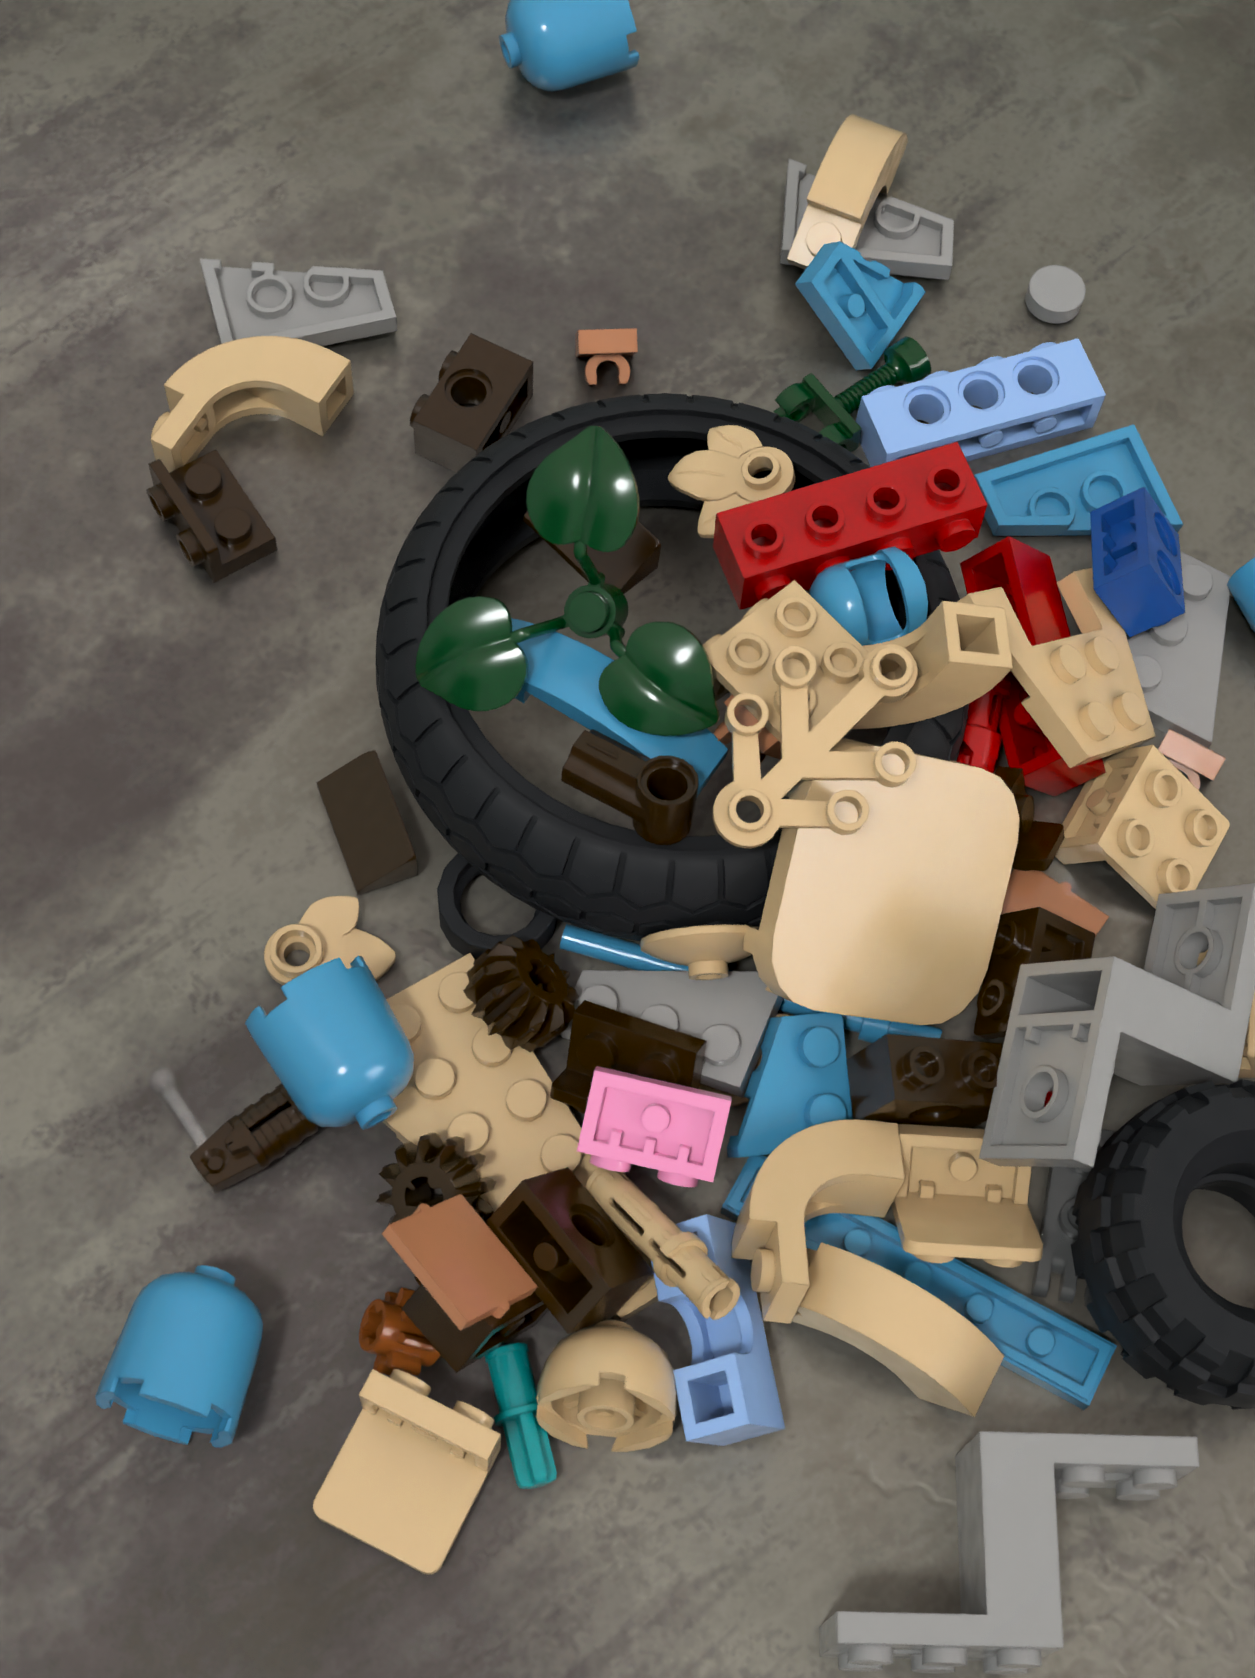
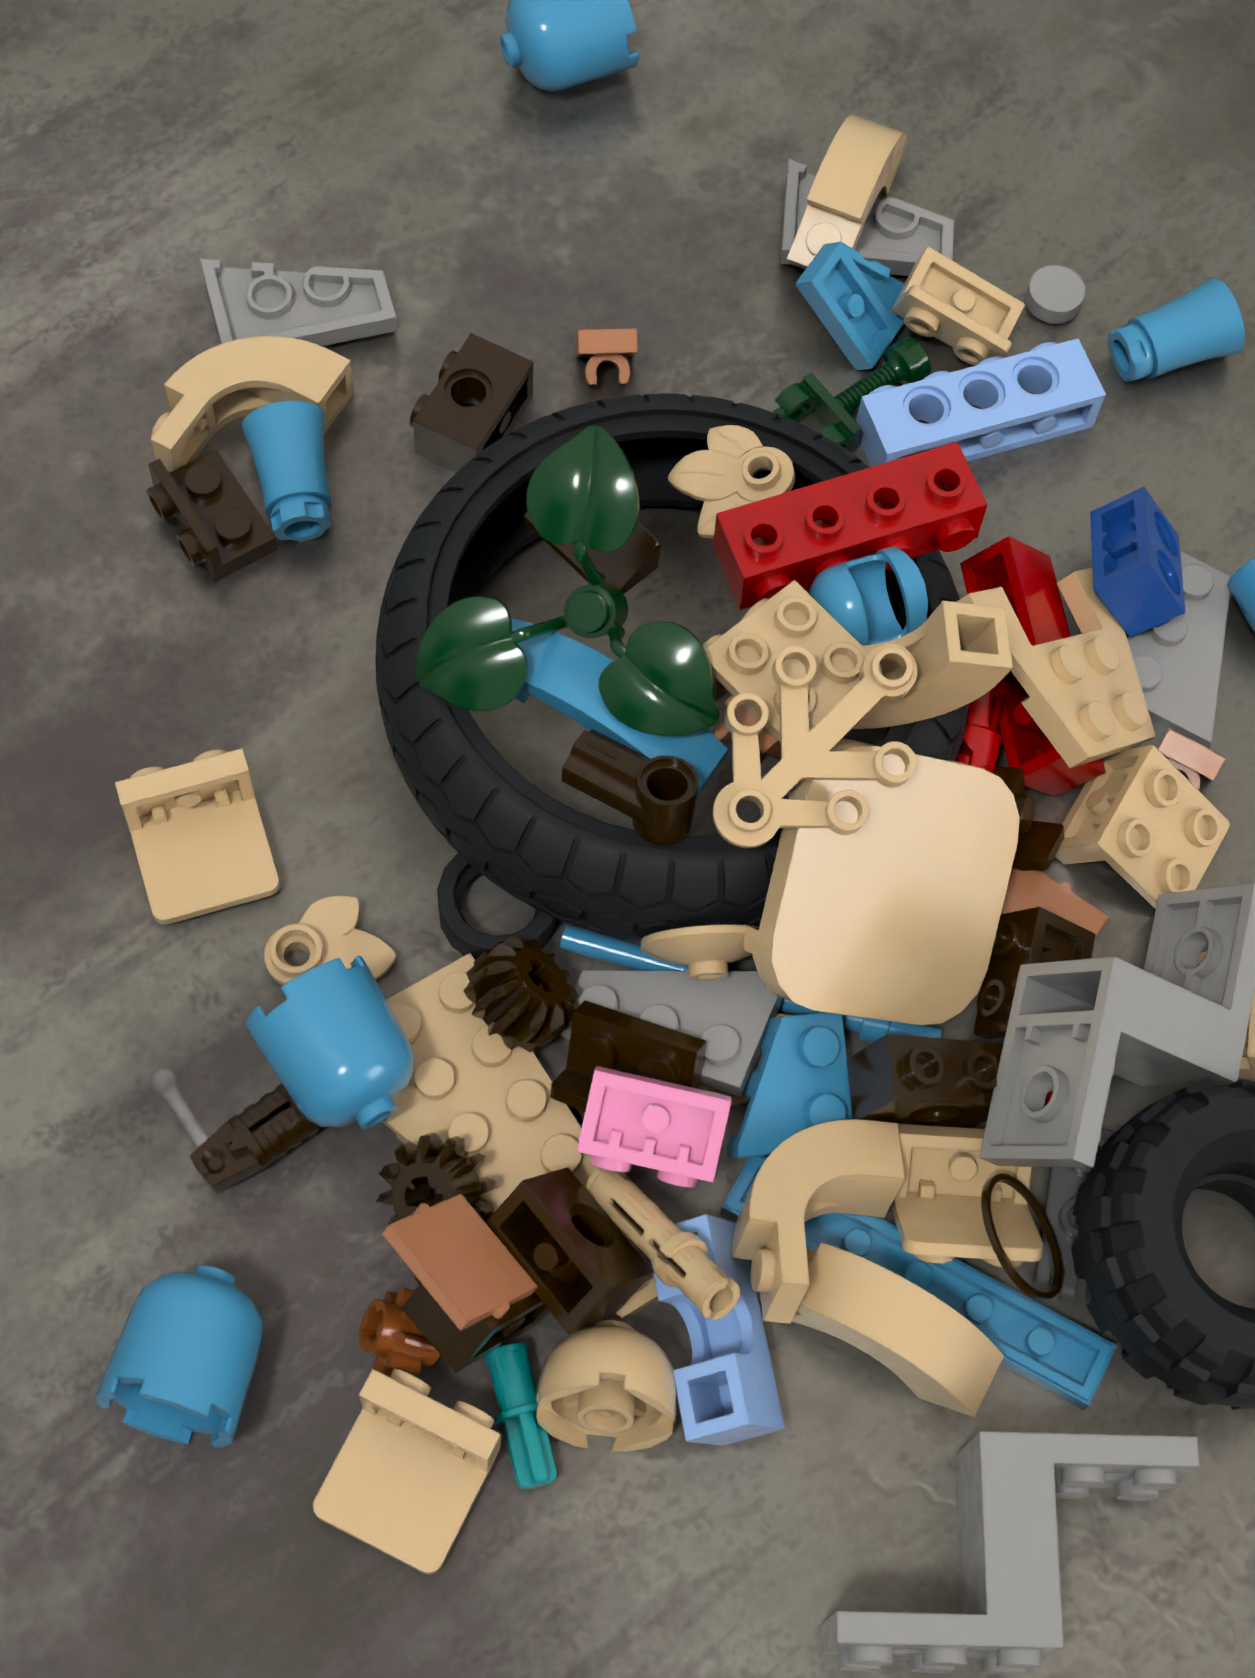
dark brown slope [316,750,418,896] -> none
dark azure wing [974,424,1183,536] -> none
none -> tan bracket [115,748,280,925]
none -> dark azure plant [241,401,332,542]
none -> tan bracket [891,246,1025,366]
none -> dark brown piece [981,1173,1063,1301]
none -> dark azure plant [1108,277,1245,382]

